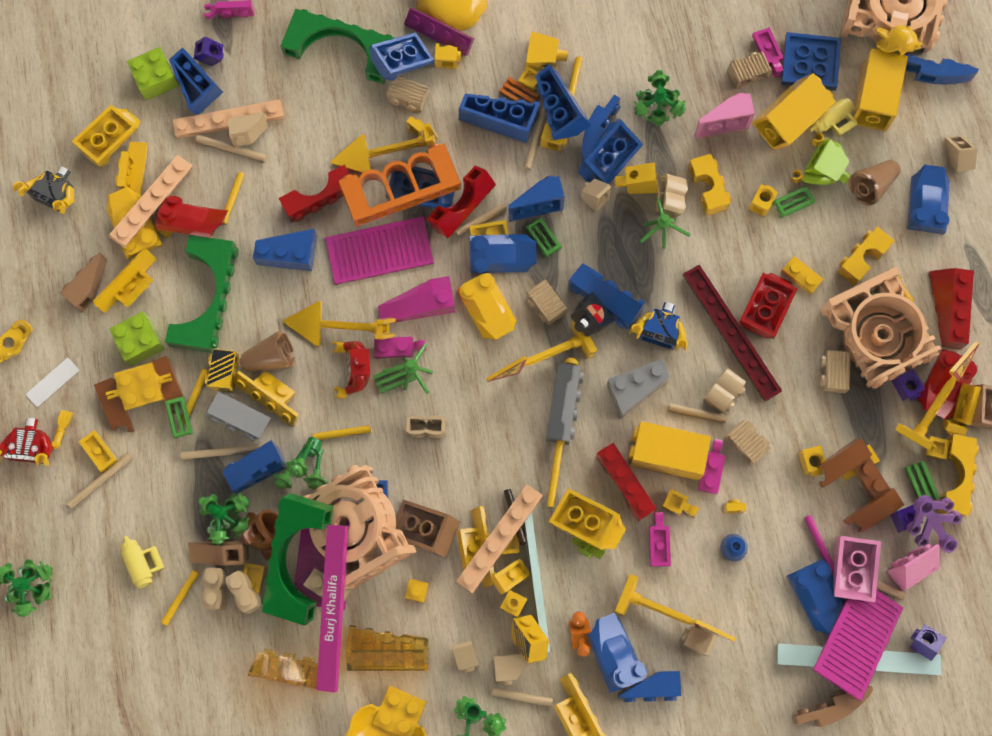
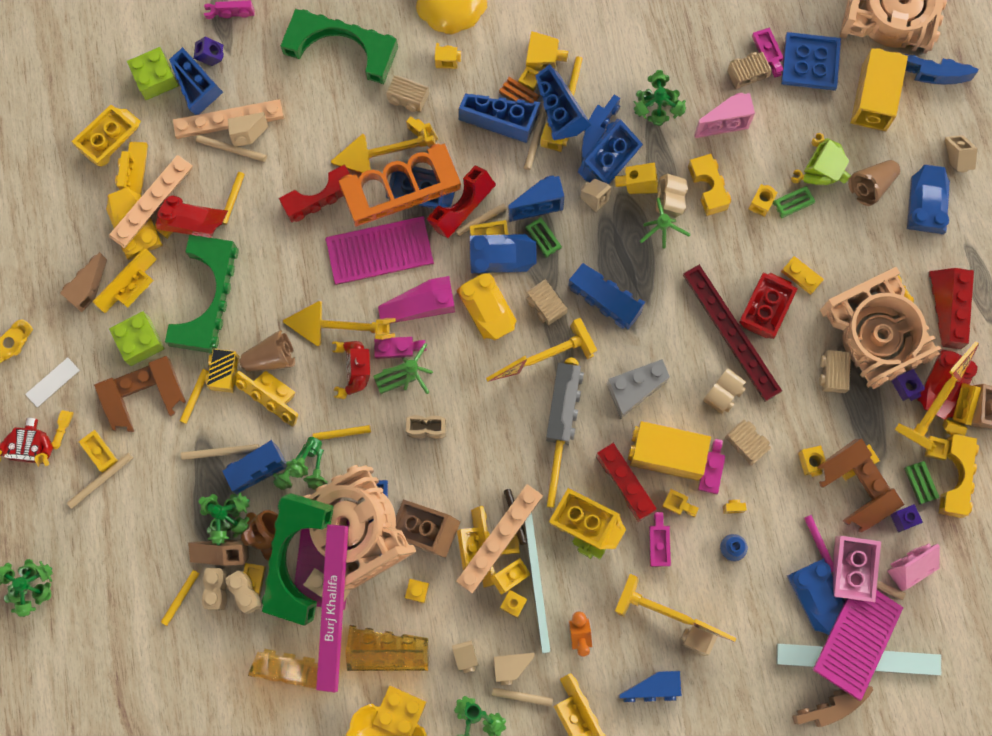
torso [13,166,75,214] -> none
yellow plate [106,362,172,411] -> none
light yellow piece [120,536,164,589] -> none
bright green tile [165,396,194,439] -> none
light grey wedge [205,392,270,441] -> none
blue wedge [253,229,318,271] -> none
blue slope [369,32,434,81] -> none
magenta plate [404,7,475,56] -> none
yellow brick [511,615,549,664] -> none
black torso [571,292,615,337] -> none
slope [587,613,647,693] -> none
torso [629,302,688,352] -> none
tan bar [668,403,727,423] -> none
yellow brick [751,73,836,150] -> none
light yellow piece [809,98,858,137] -> none
yellow arch [837,226,895,287] -> none
yellow hair [876,25,923,56] -> none
medium lavender plant [907,495,962,553] -> none
brick [910,624,947,661] -> none

